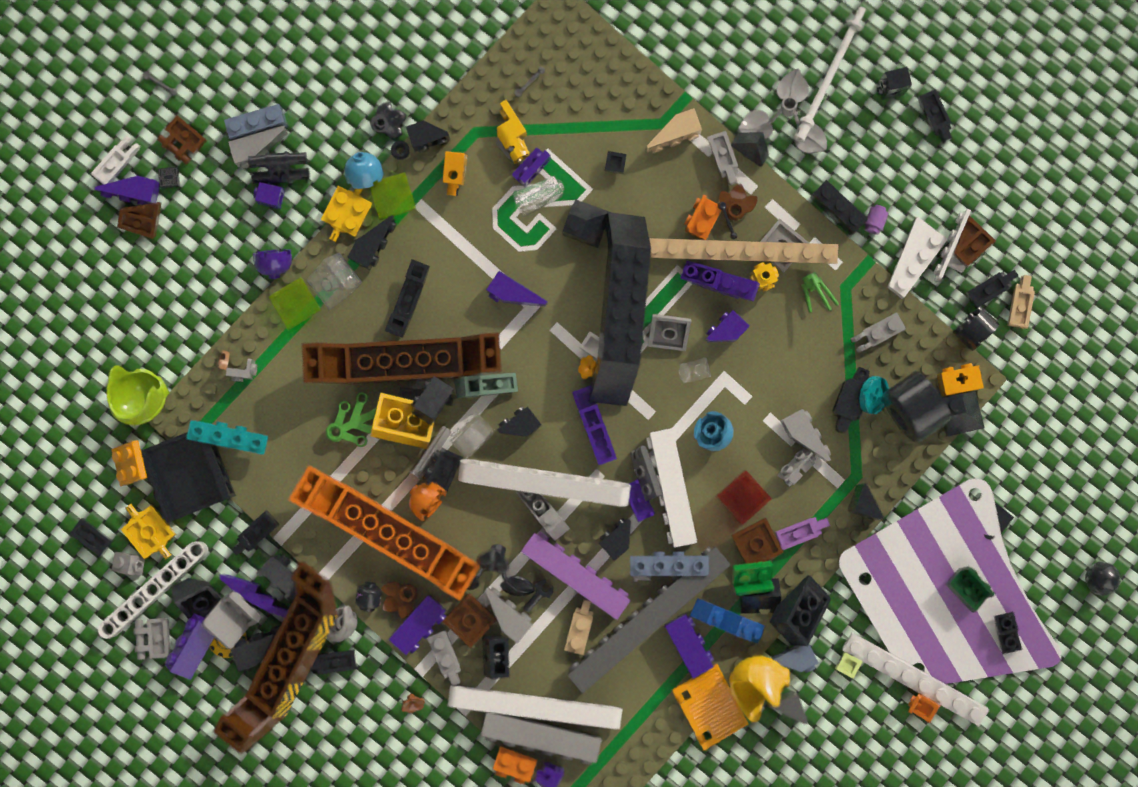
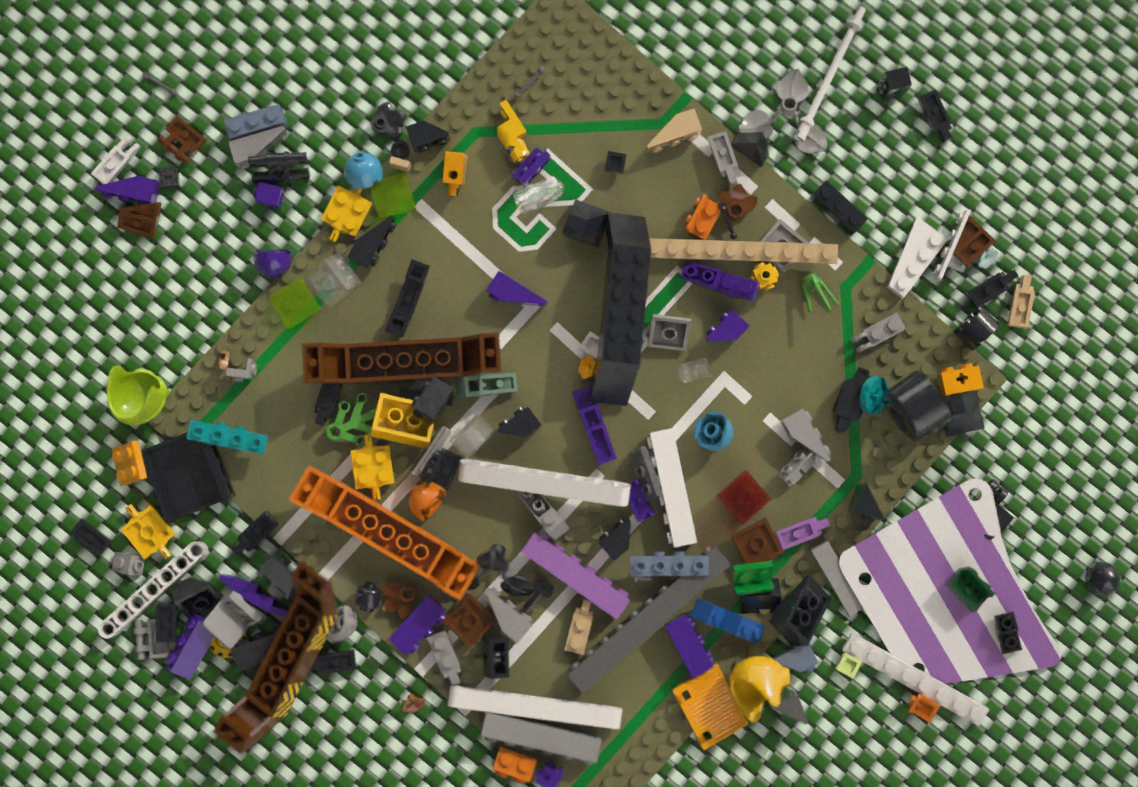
medium lavender brick [864,205,889,235] -> none
none -> black hinge [156,602,177,643]
none -> black hinge [314,384,344,426]
none -> yellow plate [350,434,394,500]
none -> tan tile [389,156,411,172]
none -> light grey tile [810,540,863,616]
none -> light aqua plant [978,247,999,269]
none -> black wheel [987,479,1009,504]

